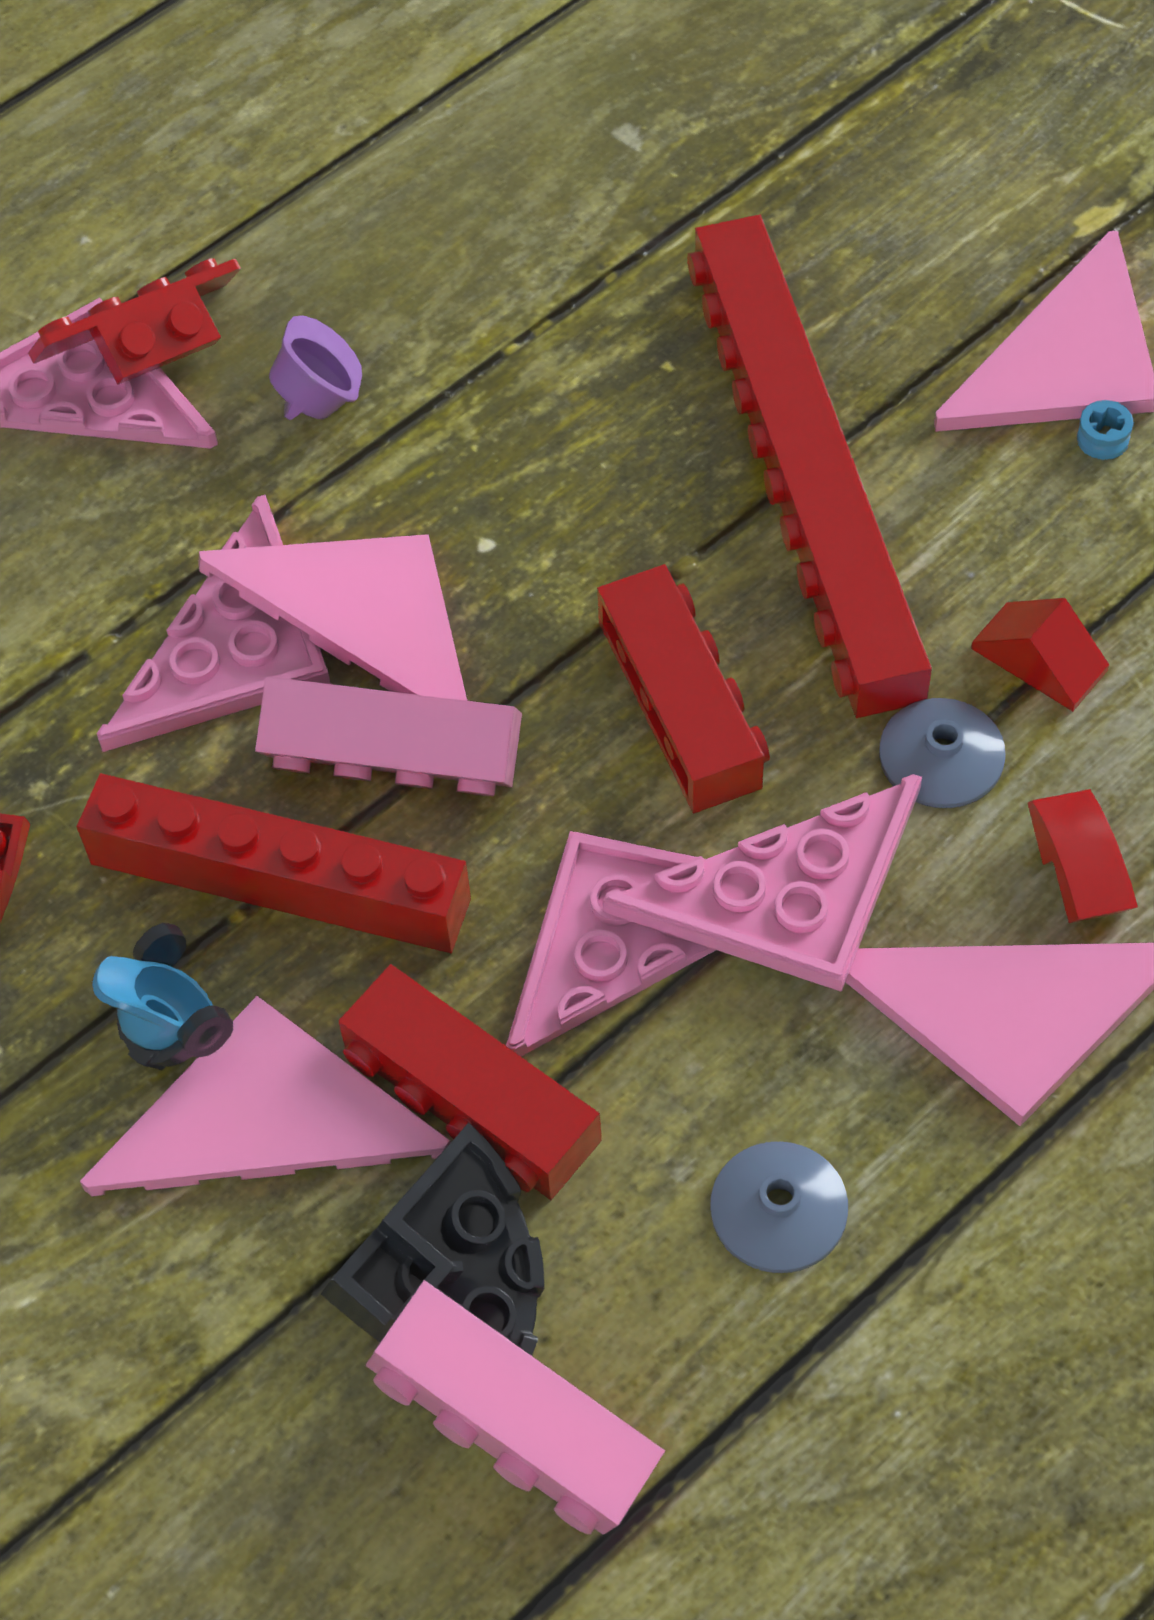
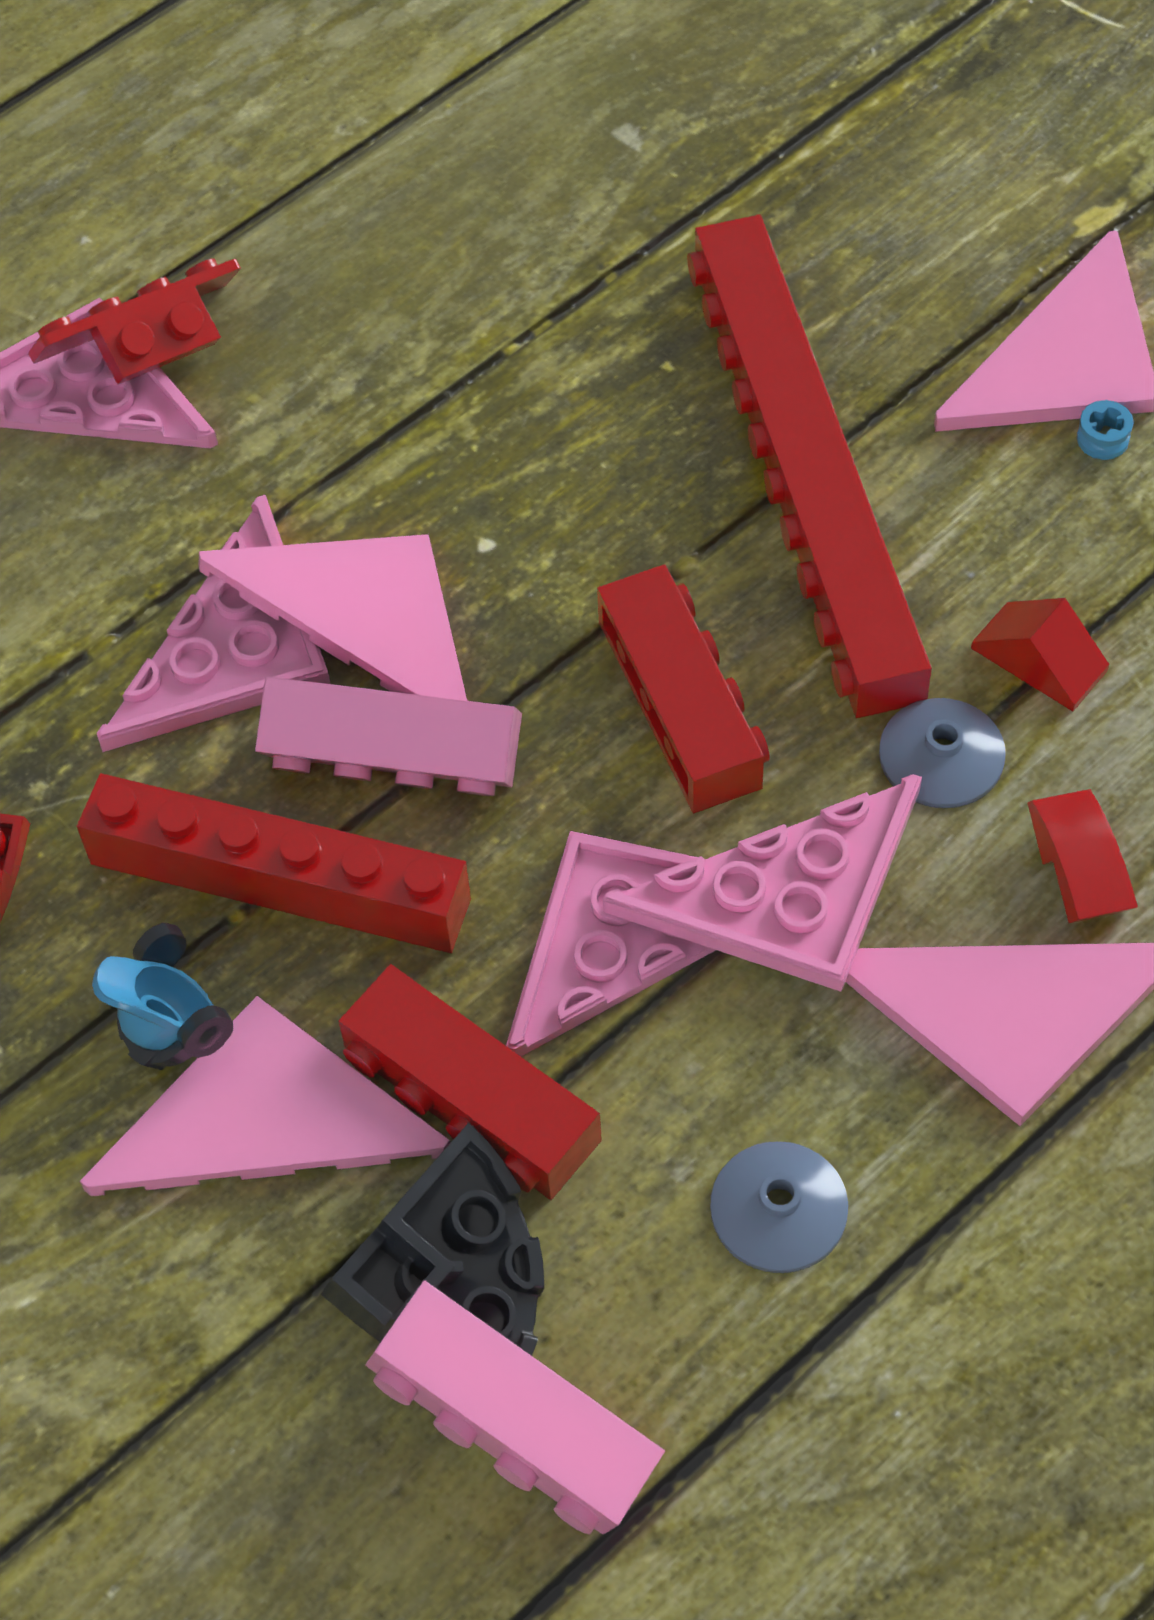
medium lavender piece [269,316,362,420] -> none

